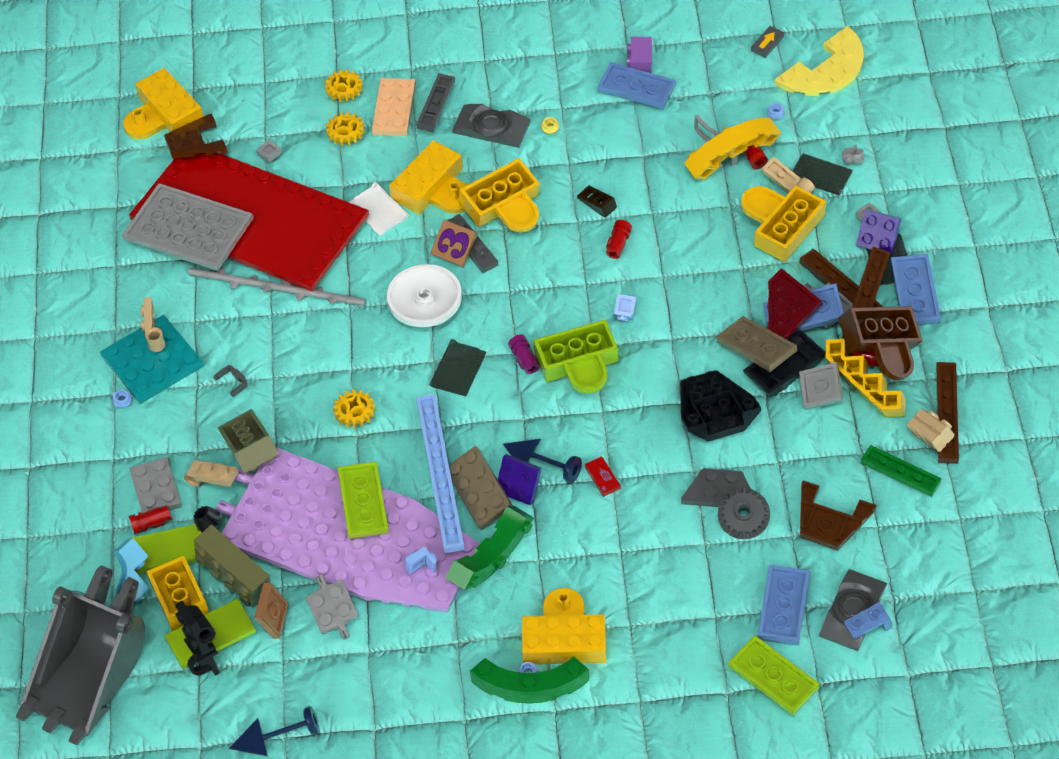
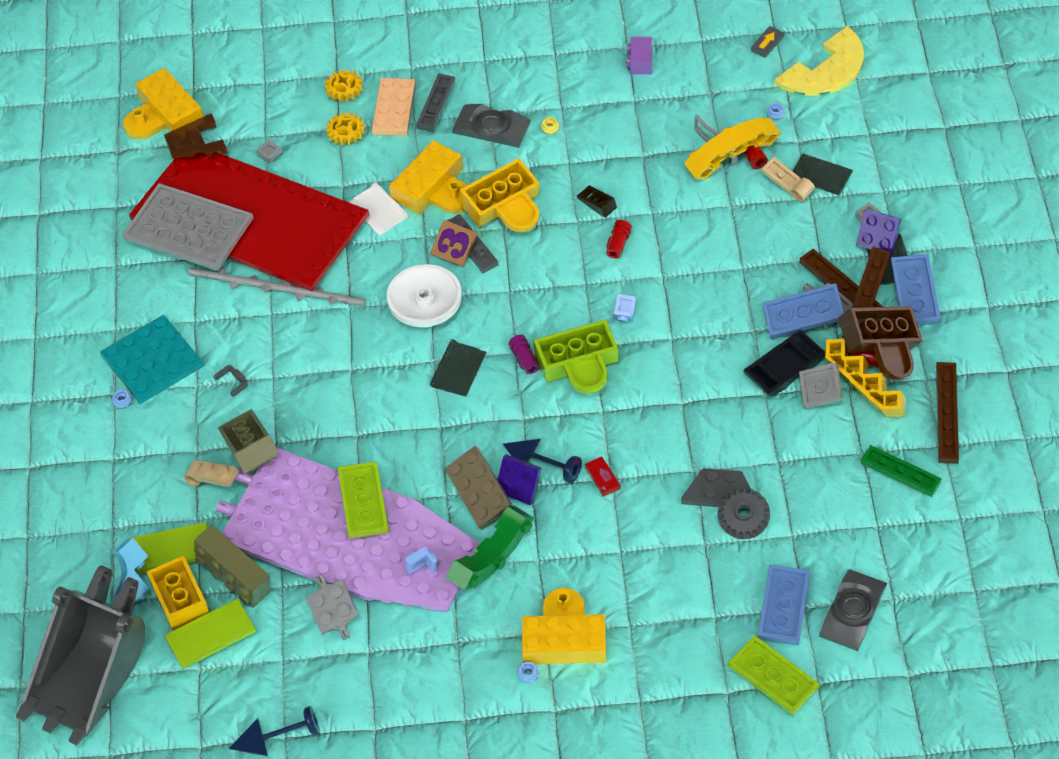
light grey plate [129,457,182,513] -> none
red axle [129,505,172,534] -> none
tan plate [141,297,165,352] -> none
black plate [175,600,220,676] -> none
black piece [193,506,221,533] -> none
medium nougat tile [254,582,289,639] -> none
yellow gear [333,389,375,429] -> none
light blue plate [416,394,465,553] -> none
green brick [470,656,589,704] -> none
medium blue plate [598,62,676,109] -> none
black wedge [680,370,761,442] -> none
dark tan plate [716,316,797,372] -> none
yellow brick [741,185,826,262] -> none
dark red plate [768,268,823,340] -> none
reddish brown wing [800,480,877,551] -> none
light grey arm [842,145,865,165] -> none
medium blue bracket [844,602,893,639] -> none
tan brick [907,409,955,452] -> none

